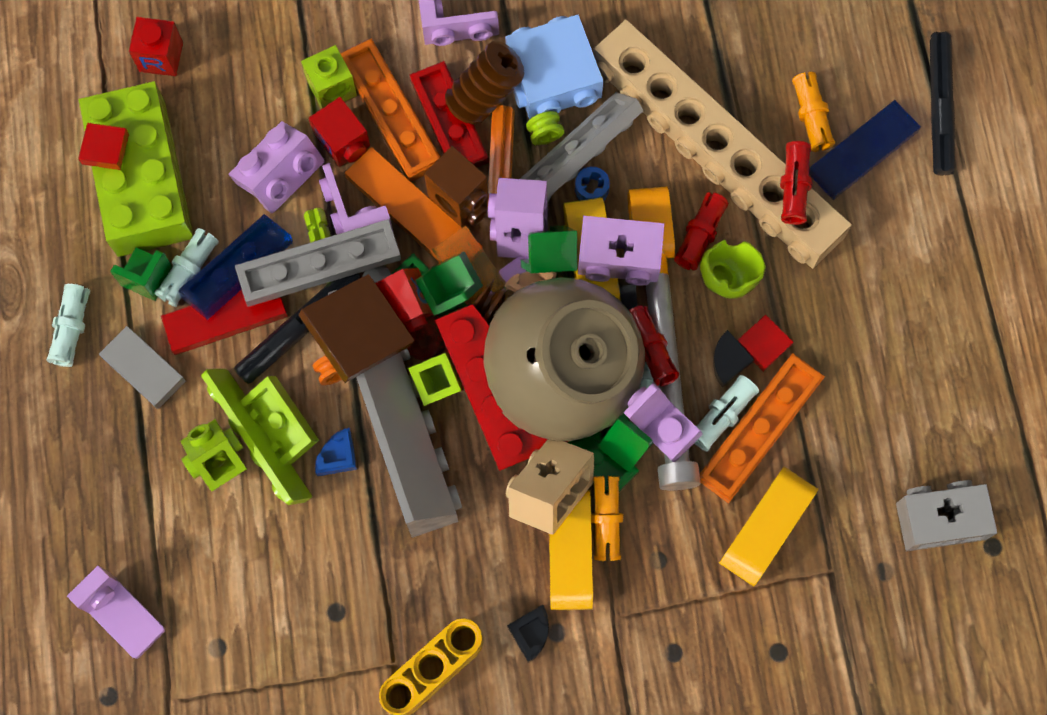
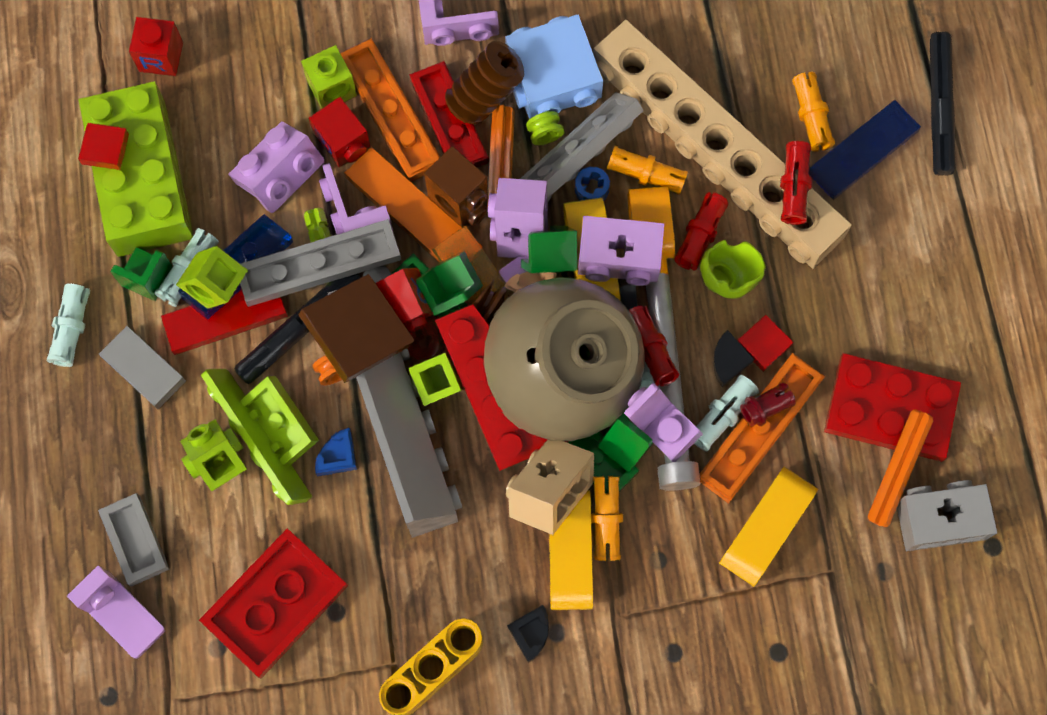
none -> light grey tile [98,493,170,587]
none -> lime brick [176,246,248,309]
none -> red plate [199,528,348,679]
none -> light orange pin [607,145,688,195]
none -> dark red pin [740,382,796,427]
none -> red plate [824,353,961,462]
none -> orange axle [868,410,933,527]

